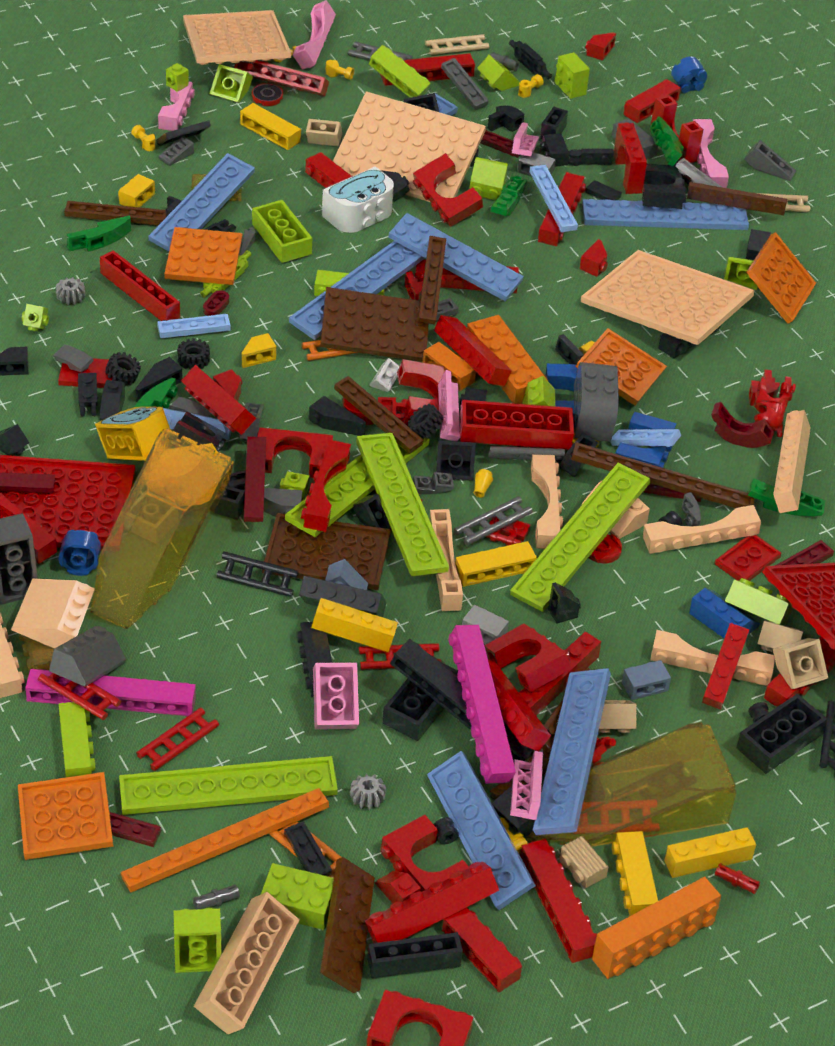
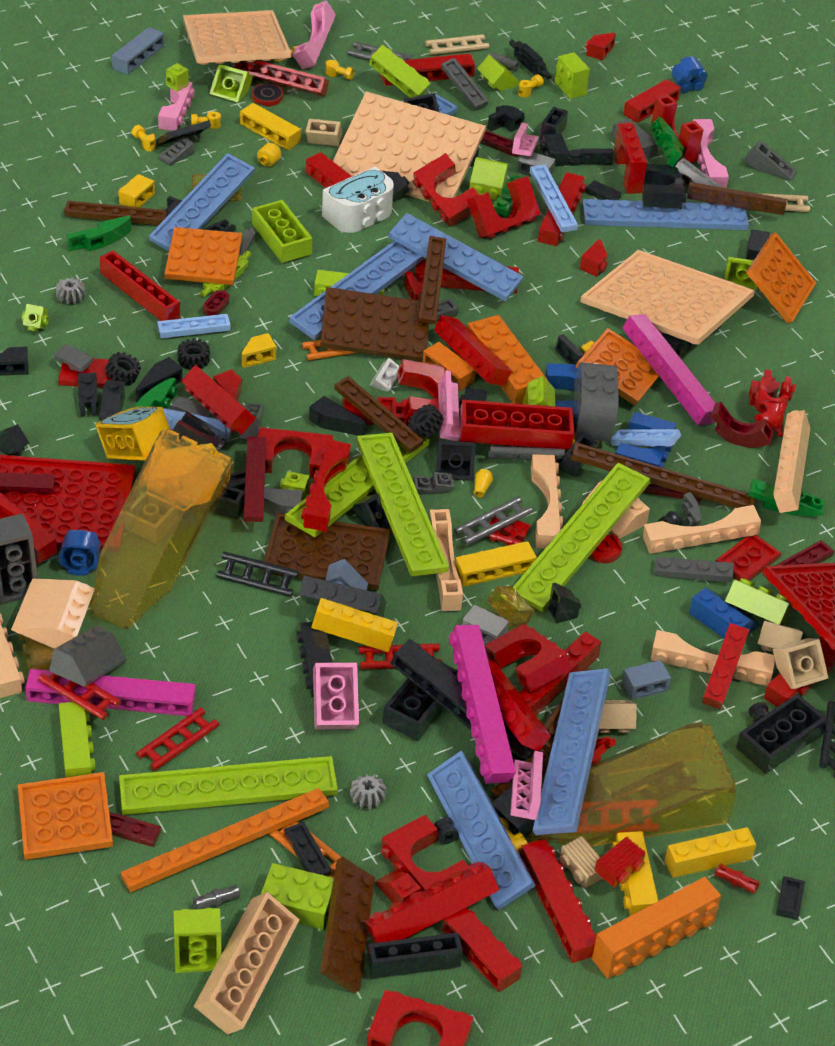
none -> sand blue brick [112,27,164,75]
none -> yellow leg [191,111,221,130]
none -> yellow head [257,143,281,167]
none -> red arch [467,176,541,239]
none -> clear yellow brick [487,586,535,626]
none -> red brick [594,837,645,888]
none -> dark pink brick [622,314,715,425]
none -> dark grey plate [654,557,734,582]
none -> black tile [776,876,805,920]

